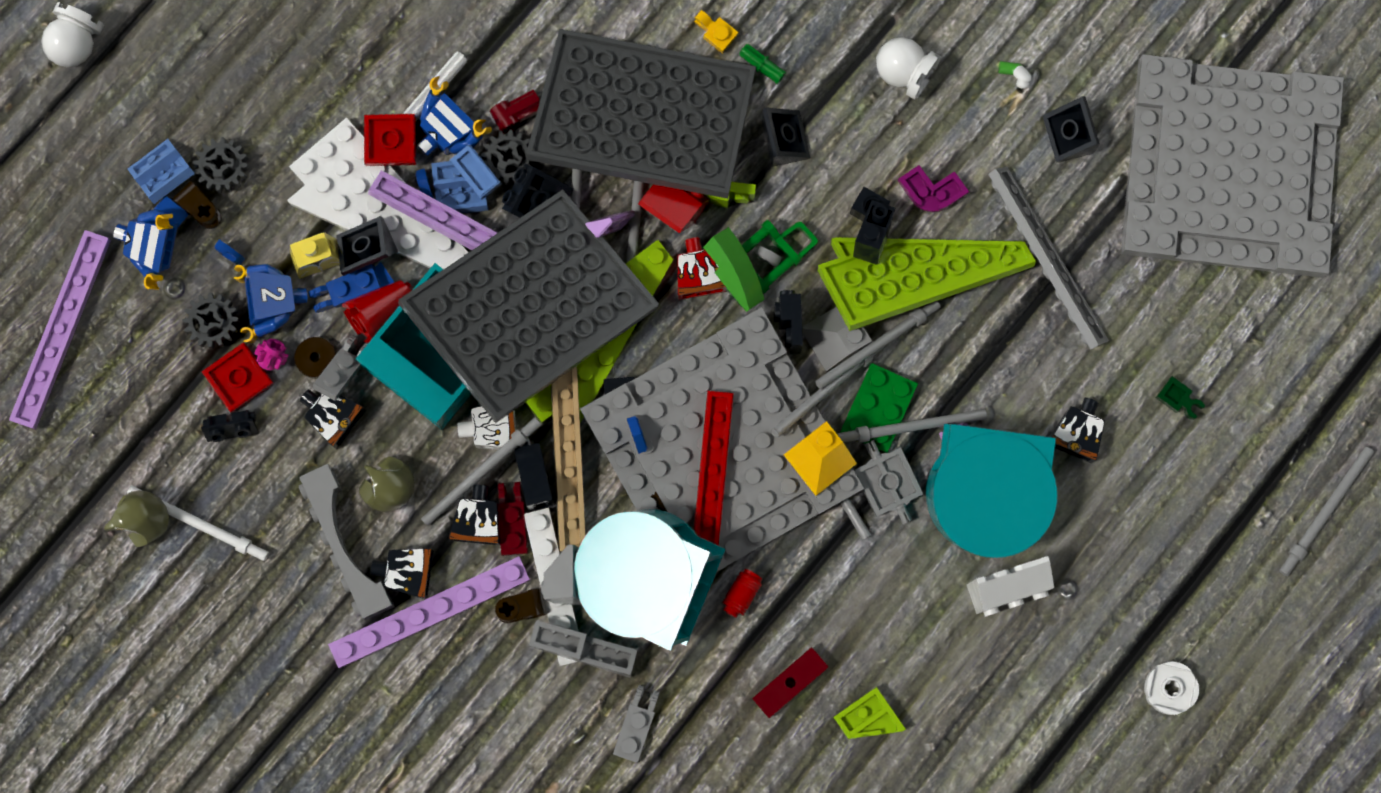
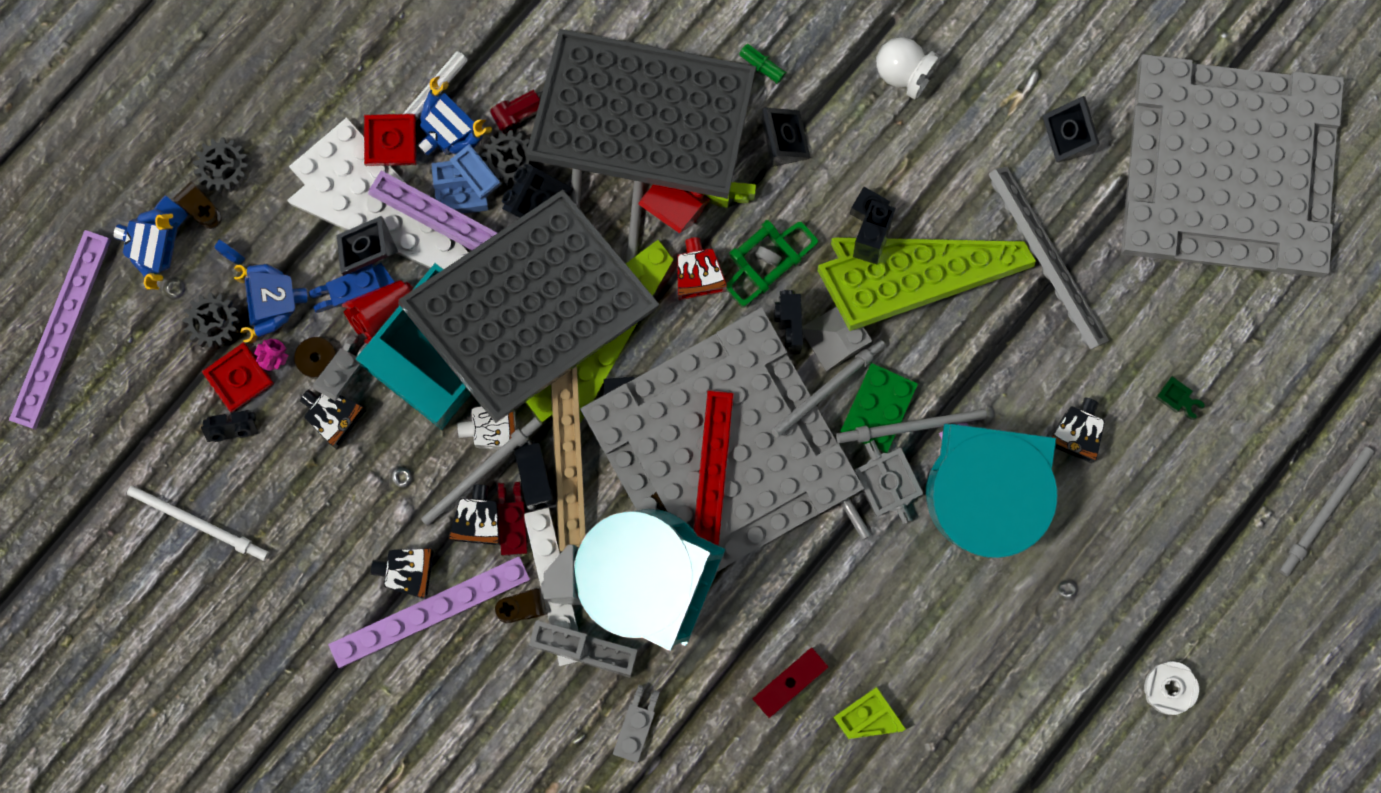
white tile [41,2,104,67] -> none
olive piece [104,490,169,547] -> none
medium blue slope [128,139,195,204] -> none
light yellow torso [290,233,340,279] -> none
light grey arch [298,464,395,620] -> none
olive piece [359,457,414,513] -> none
blue tile [415,168,433,198] -> none
lavender slope [585,210,635,238] -> none
blue tile [627,416,648,454] -> none
yellow plate [694,10,739,54] -> none
bright green slope [703,227,765,312] -> none
red head [721,568,762,618] -> none
yellow slope [784,421,857,496] -> none
light grey bar [815,301,941,389] -> none
magenta plate [898,165,969,212] -> none
white wedge [966,556,1054,617] -> none
arm [998,61,1032,89] -> none

